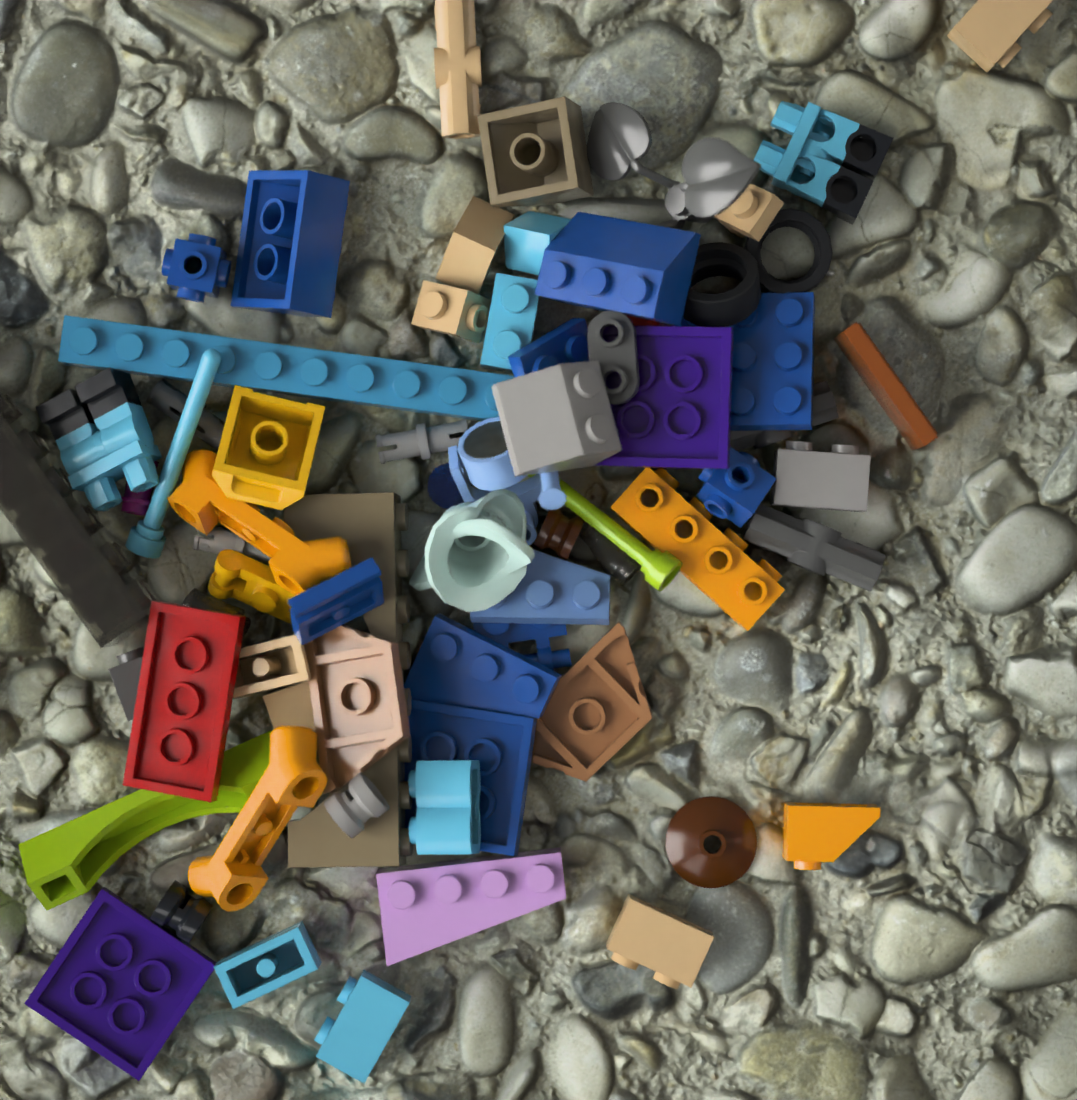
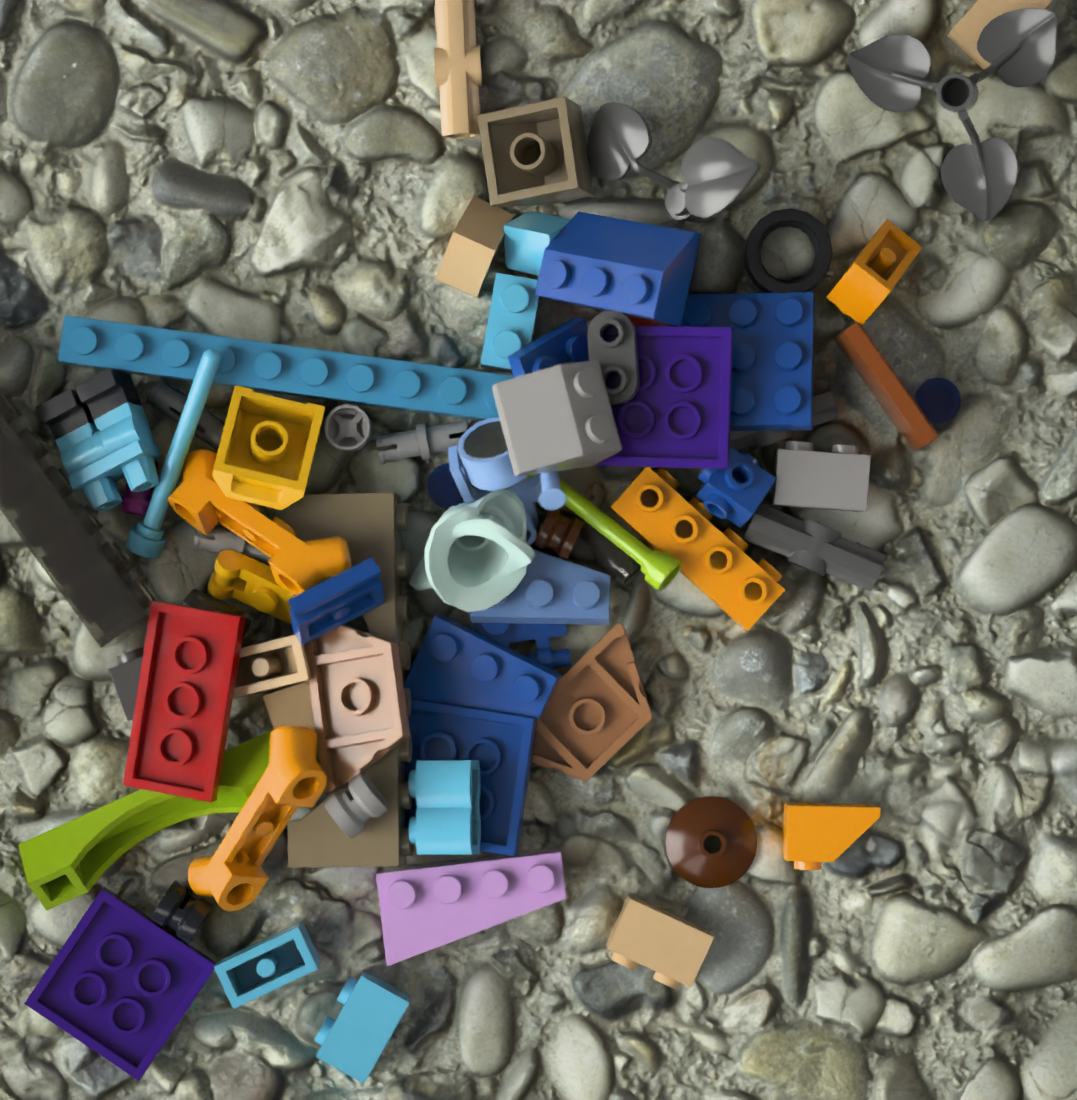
blue brick [162,233,231,303] -> none
blue slope [231,170,350,318] -> none
tan bracket [411,280,491,343] -> none
black tyre [683,242,761,327] -> none
tan bracket [714,183,784,242] -> none
medium azure hips [754,101,893,225] -> none
none -> light grey wheel [324,404,373,453]
none -> light orange slope [826,219,922,325]
none -> dark grey plant [848,8,1058,221]
none -> clear blue plate [914,378,961,424]

